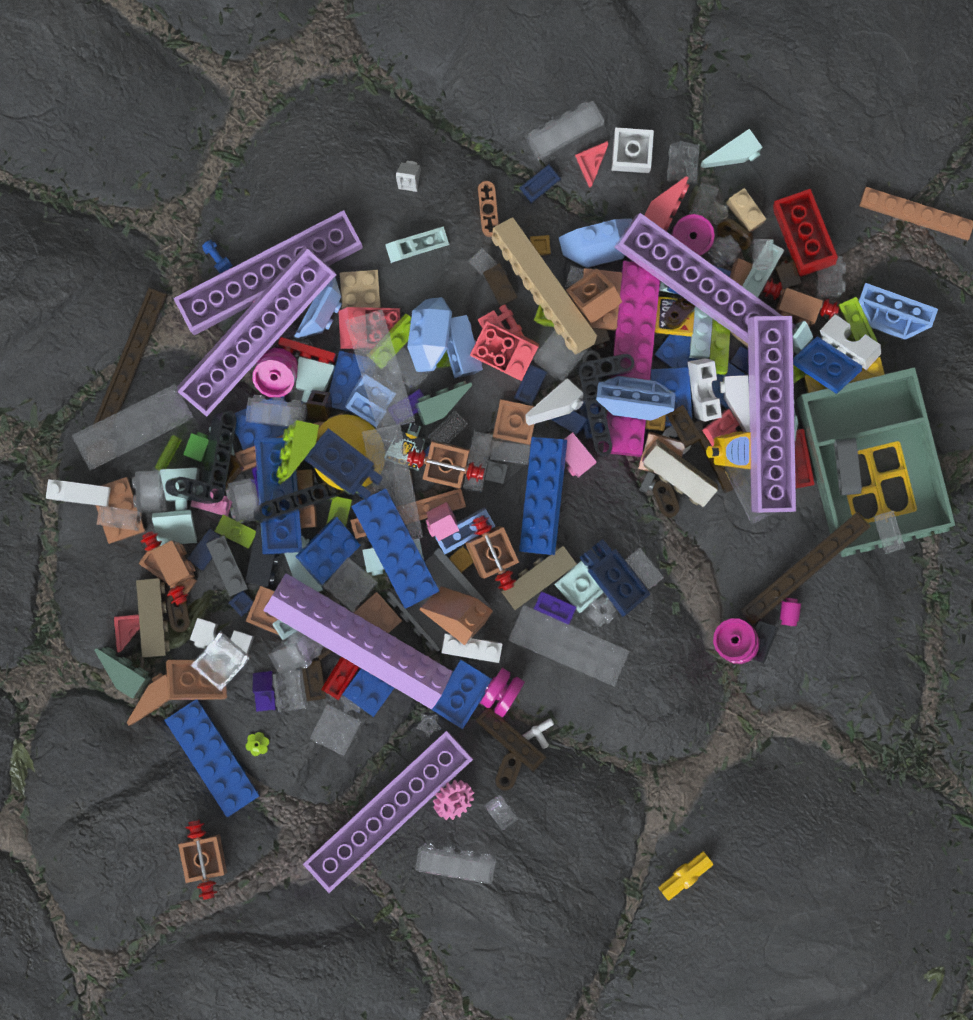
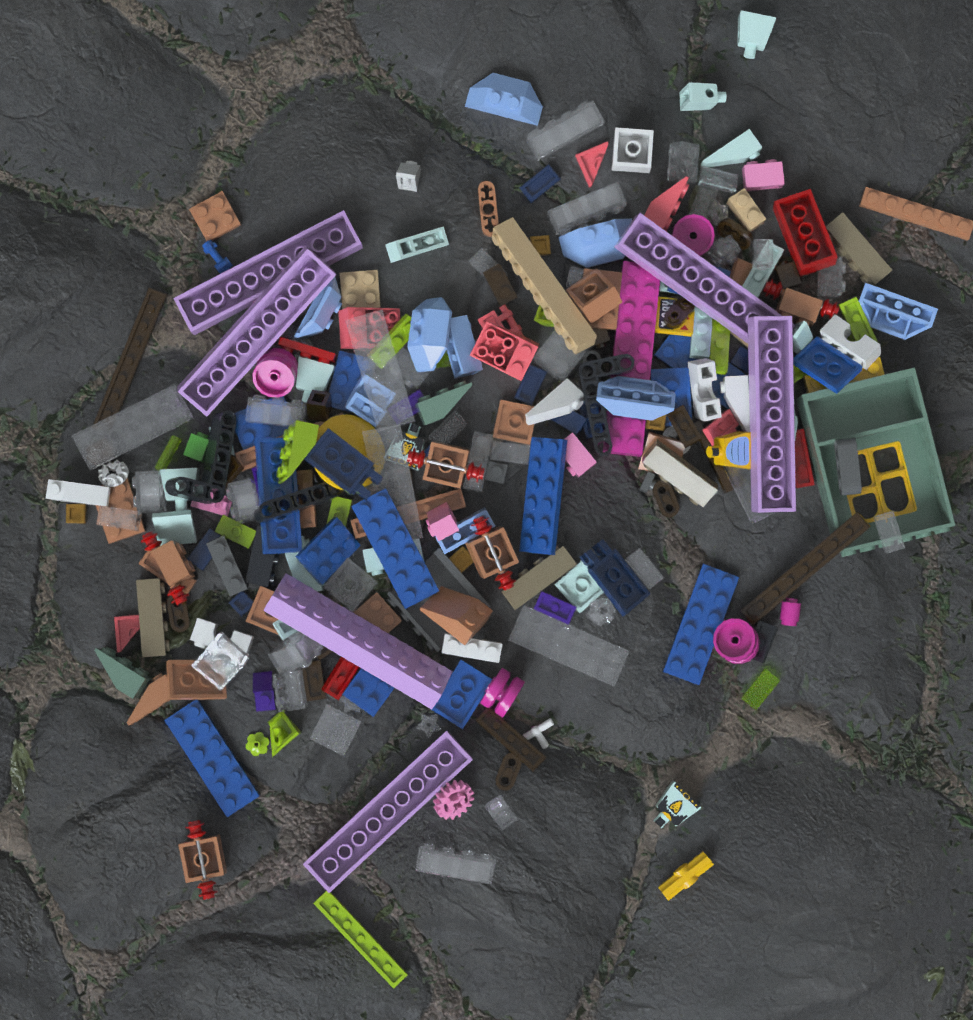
none -> pearl gold tile [66,504,87,524]
none -> white gear [98,460,129,487]
none -> nougat plate [189,191,241,241]
none -> lime slope [267,710,301,757]
none -> lime plate [313,890,408,989]
none -> light blue wedge [465,73,543,126]
none -> clear brick [547,182,627,236]
none -> torso [654,780,701,828]
none -> blue plate [662,564,739,685]
none -> light aqua torso [679,83,727,111]
none -> clear plate [698,166,738,194]
none -> light aqua torso [737,10,776,59]
none -> clear neon green tile [741,668,780,711]
none -> bright pink brick [742,159,784,191]
none -> dark tan brick [826,212,892,286]

